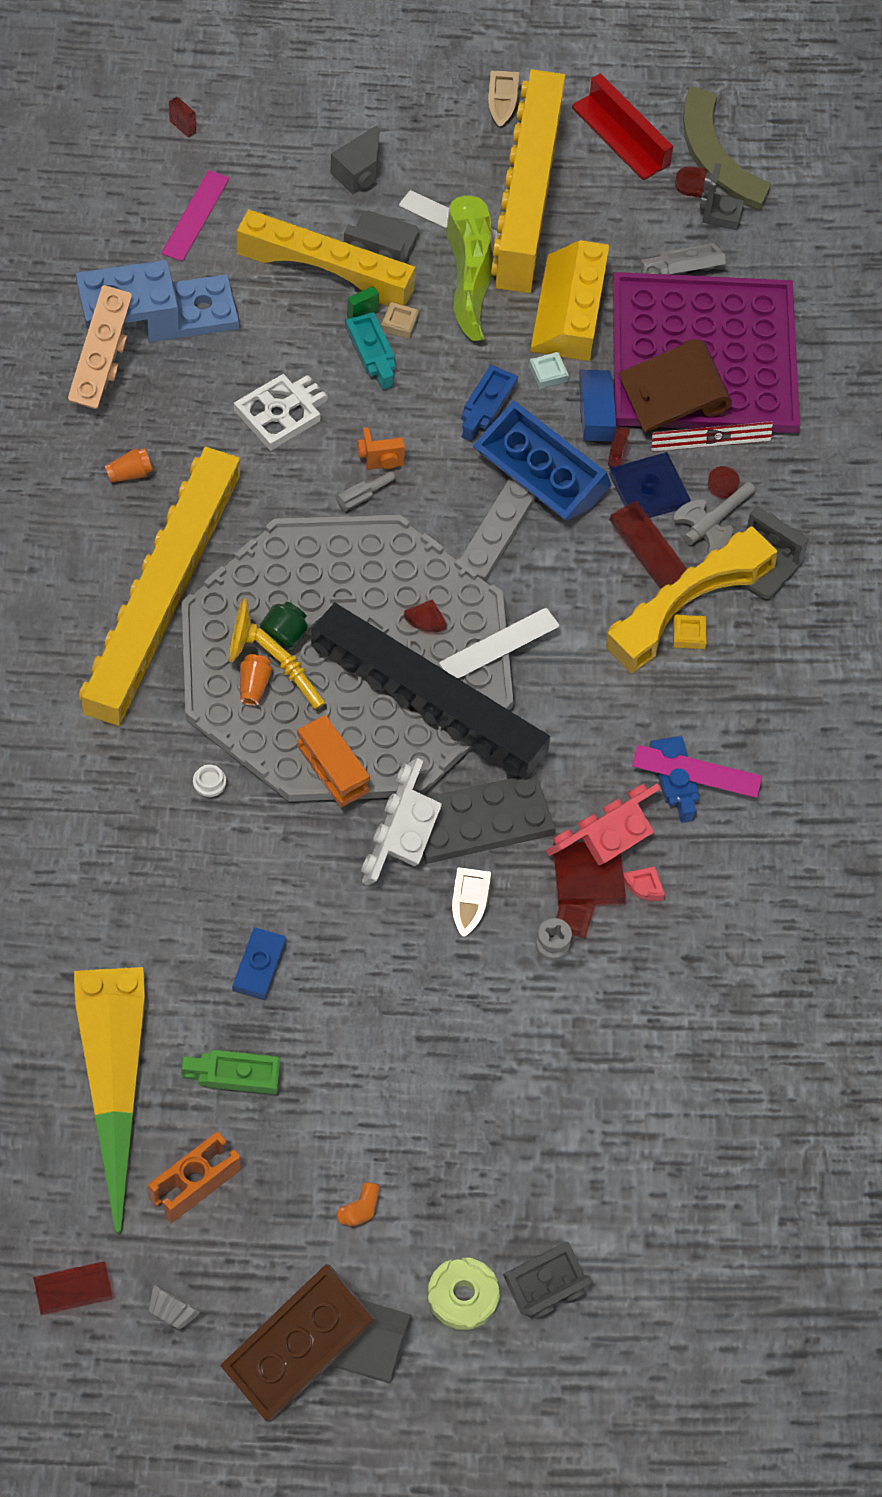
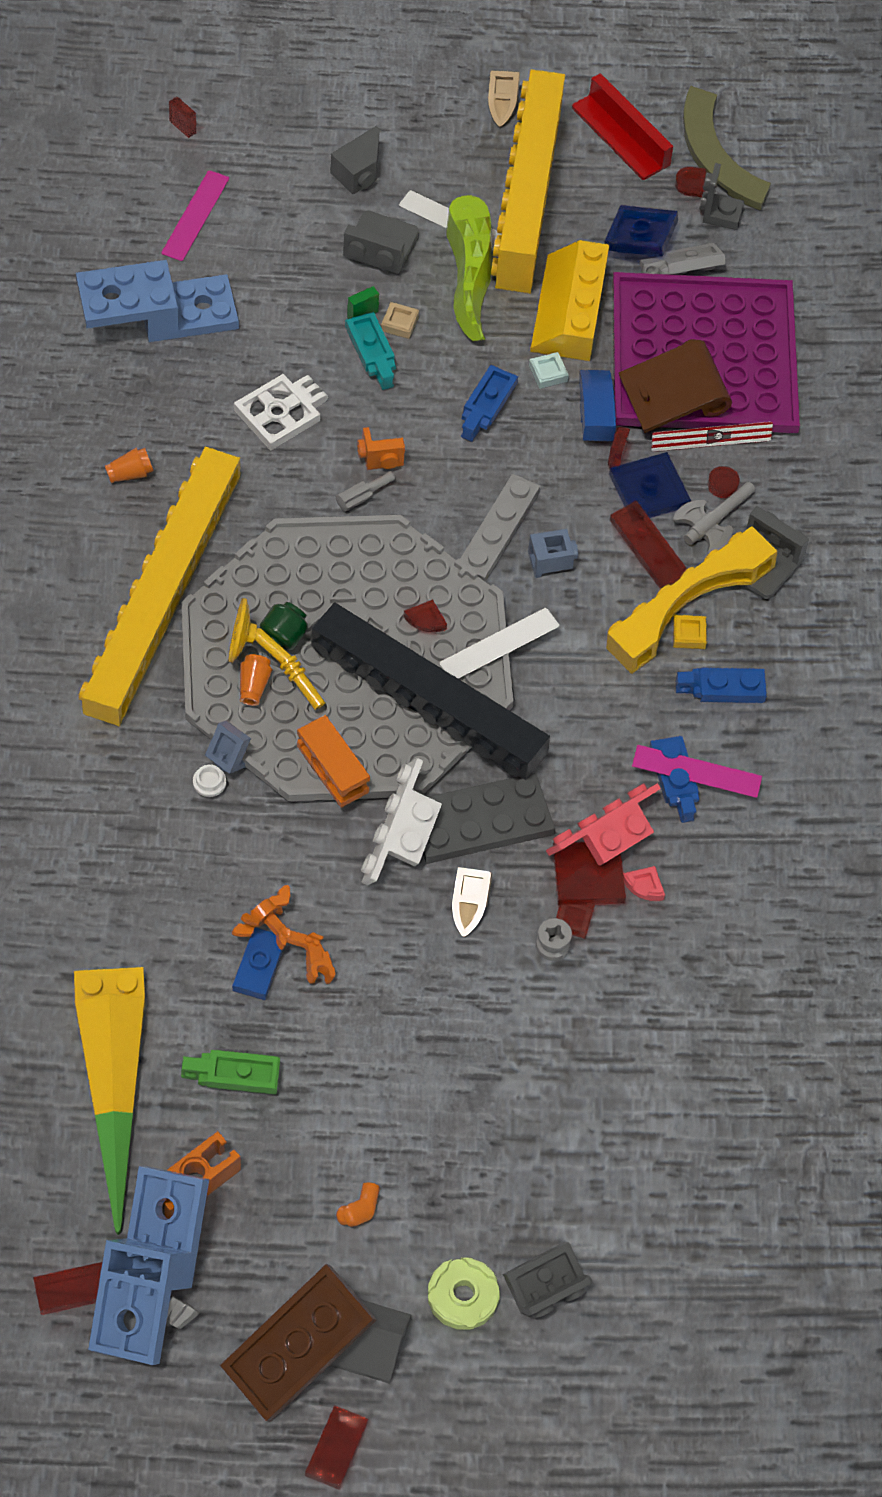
light nougat bracket [68,285,132,409] -> none
yellow arch [236,209,416,307] -> none
blue slope [473,400,612,521] -> none
none -> medium blue bracket [88,1166,209,1365]
none -> sand blue bracket [205,721,251,774]
none -> orange piece [232,885,335,984]
none -> clear red tile [305,1405,369,1490]
none -> sand blue brick [528,529,578,578]
none -> clear blue plate [604,205,678,257]
none -> blue hinge [675,668,767,703]

